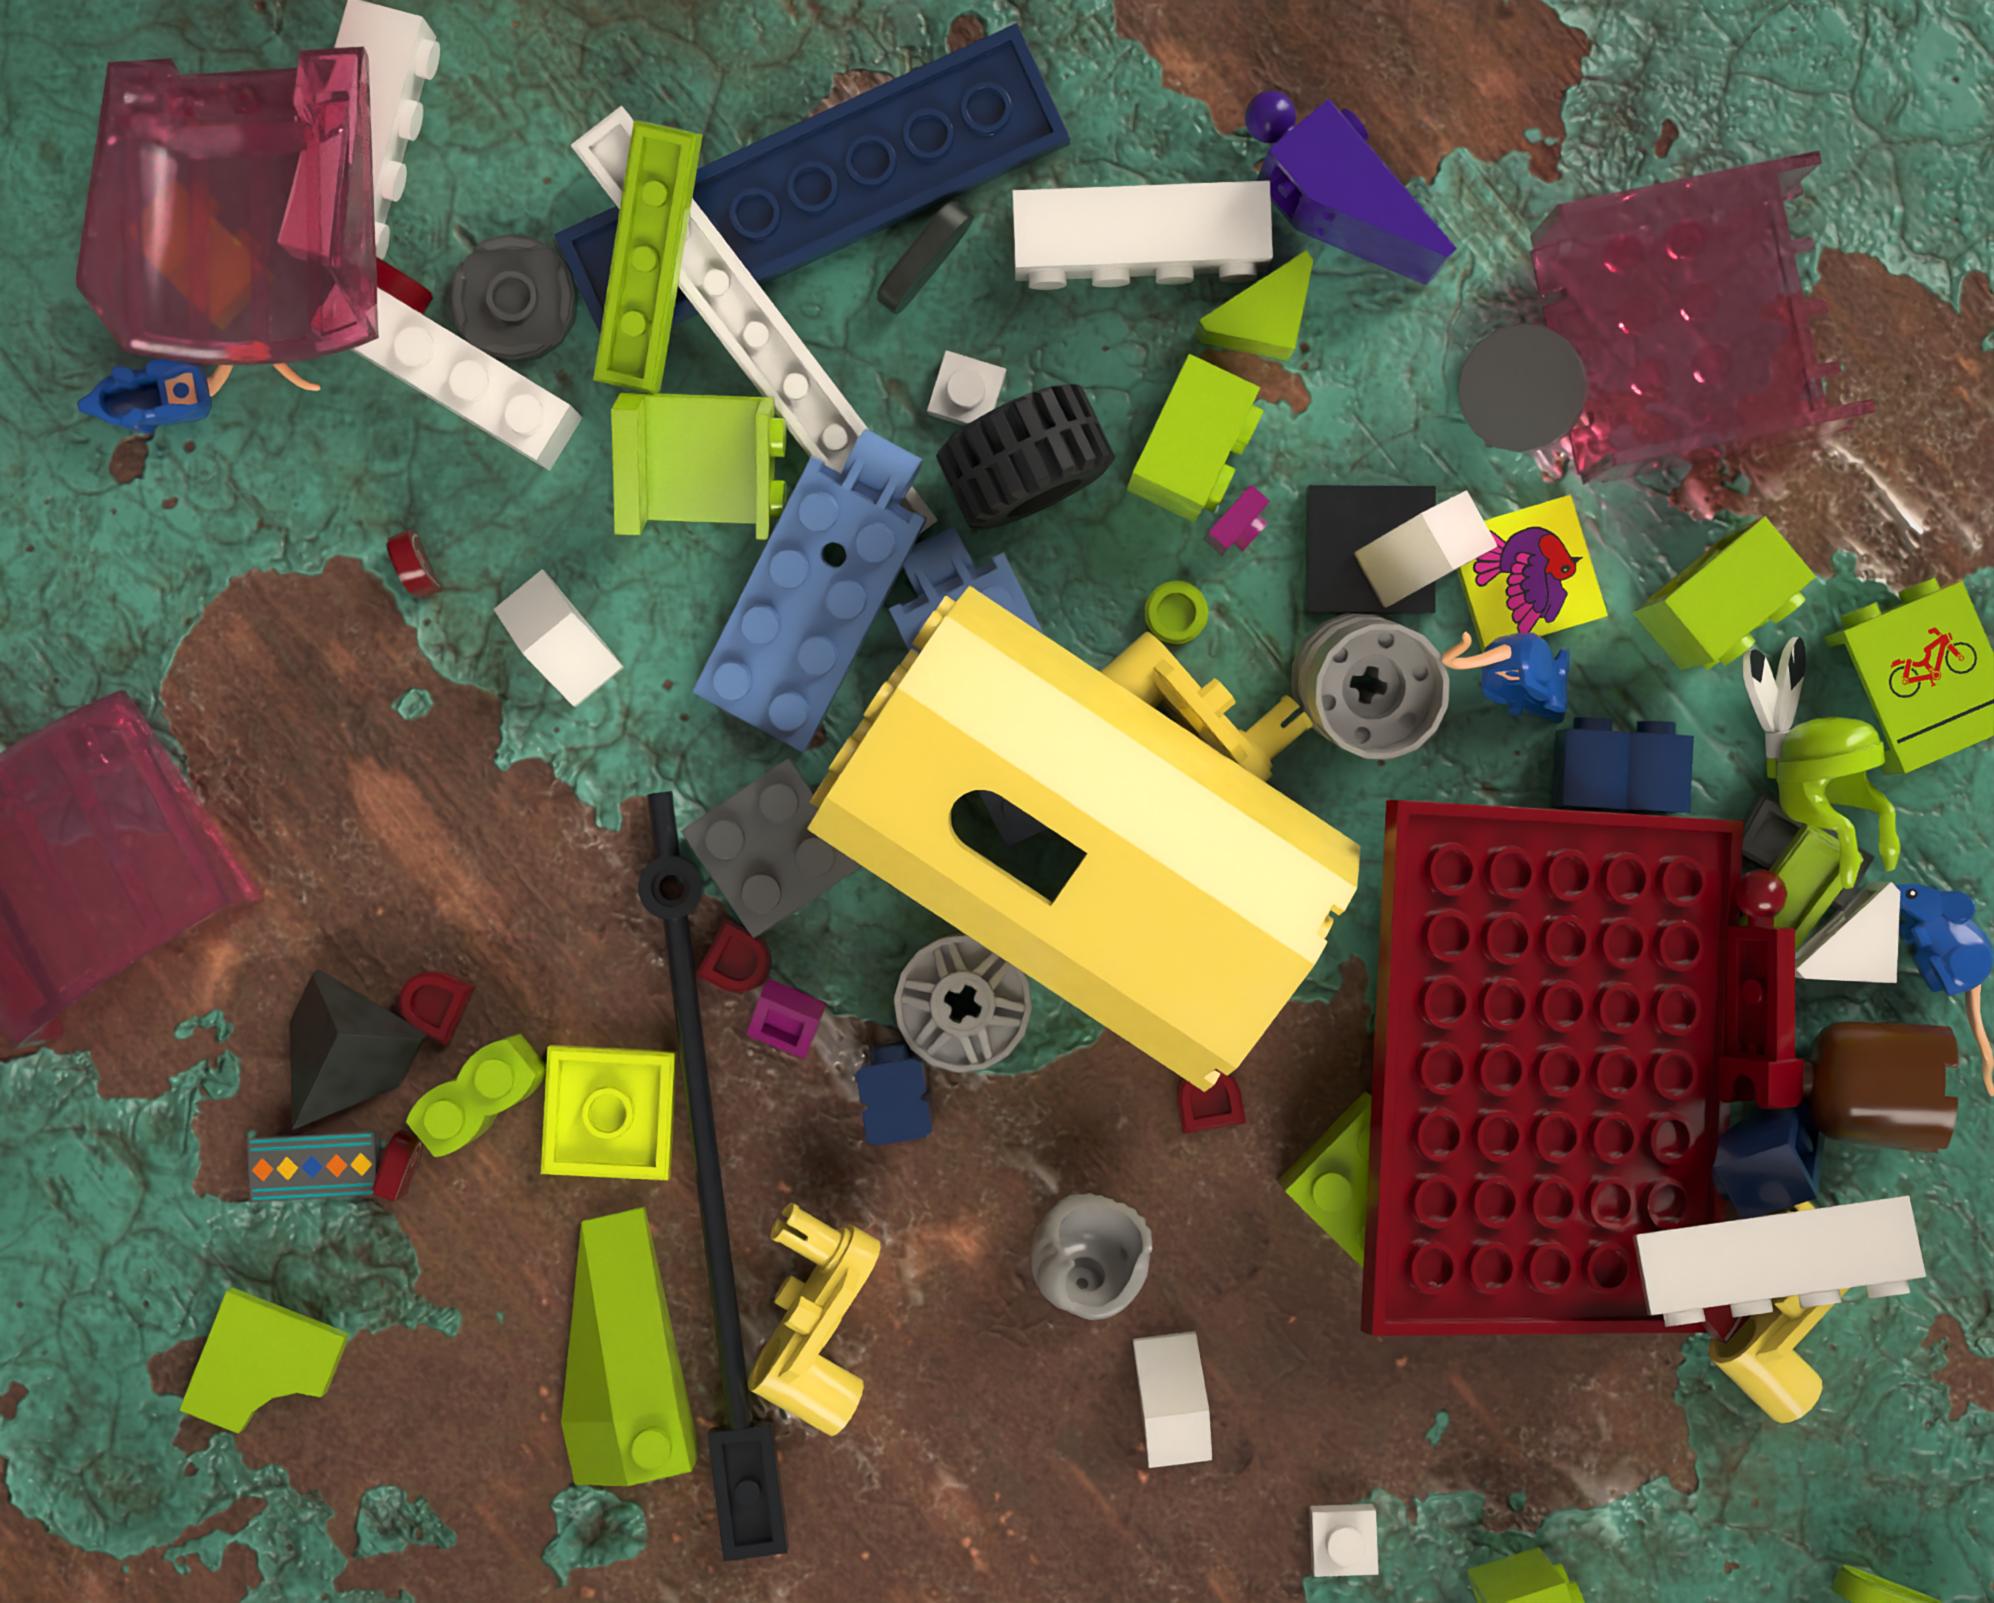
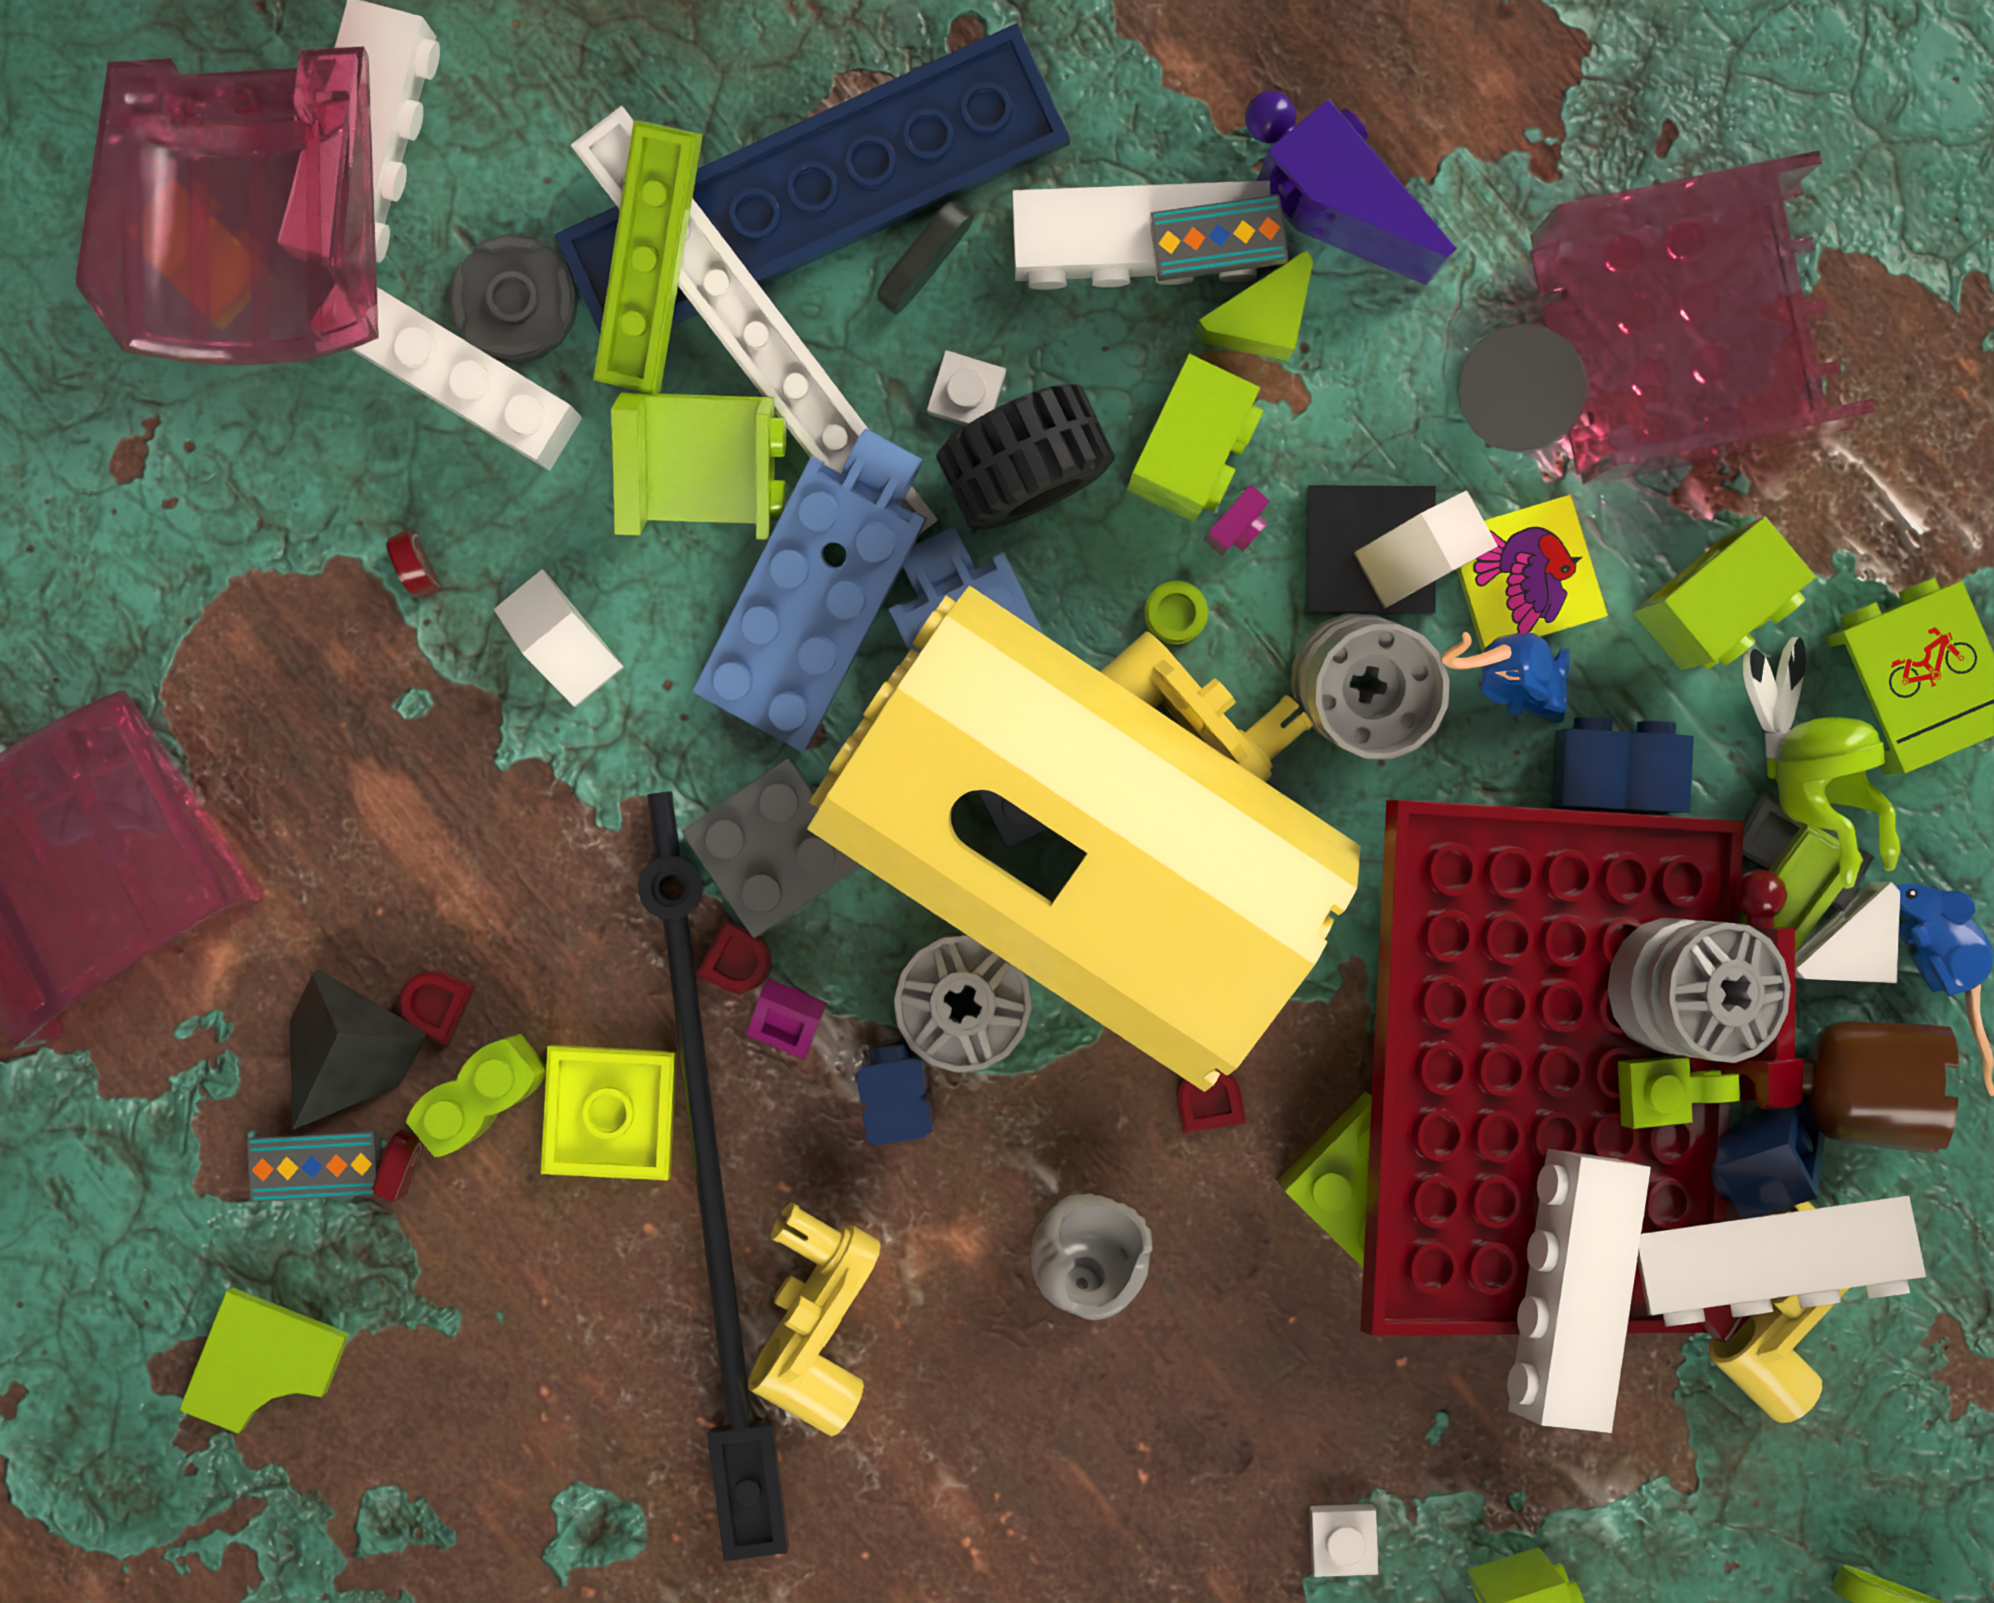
blue animal [77,343,321,435] -> none
dark red tile [360,257,434,315] -> none
lime wedge [561,1206,700,1486] -> none
white slope [1132,1331,1212,1468] -> none
none -> dark grey tile [1149,195,1288,281]
none -> white brick [1507,1149,1651,1433]
none -> light grey wheel [1608,918,1791,1063]
none -> lime plate [1618,1055,1740,1129]

